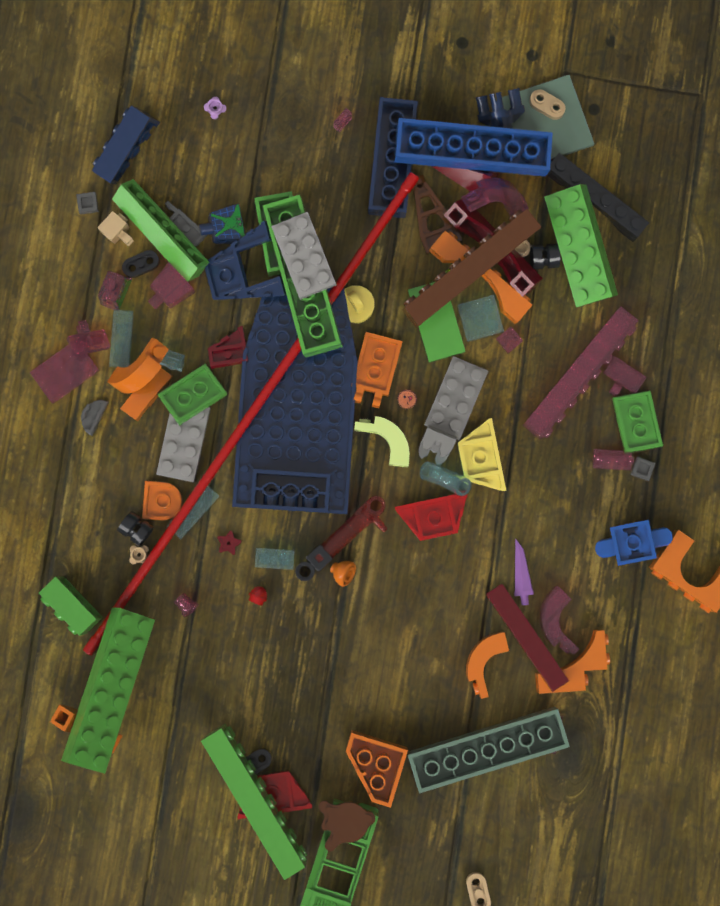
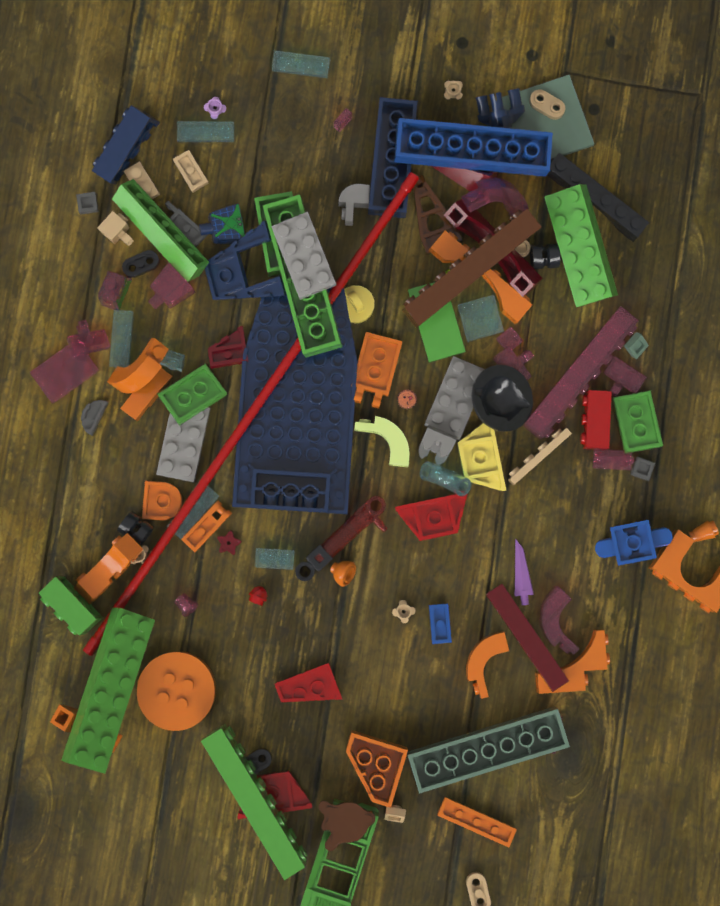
none -> orange brick [74,533,144,605]
none -> tan plate [124,161,160,199]
none -> orange brick [137,651,216,731]
none -> tan plate [173,150,209,193]
none -> clear light blue plate [177,121,234,142]
none -> orange plate [181,500,232,553]
none -> clear light blue plate [272,50,330,78]
none -> red wing [274,663,343,702]
none -> light grey brick [339,184,370,226]
none -> tan plate [384,805,406,823]
none -> tan plate [392,600,415,623]
none -> blue plate [429,603,452,644]
none -> orange plate [437,796,517,847]
none -> tan plate [444,81,463,100]
none -> black piece [472,365,533,432]
none -> clear pink plate [493,346,534,380]
none -> tan plate [508,428,572,486]
none -> red brick [580,390,612,450]
none -> sand green plate [624,332,649,359]
none -> orange cone [688,520,719,542]

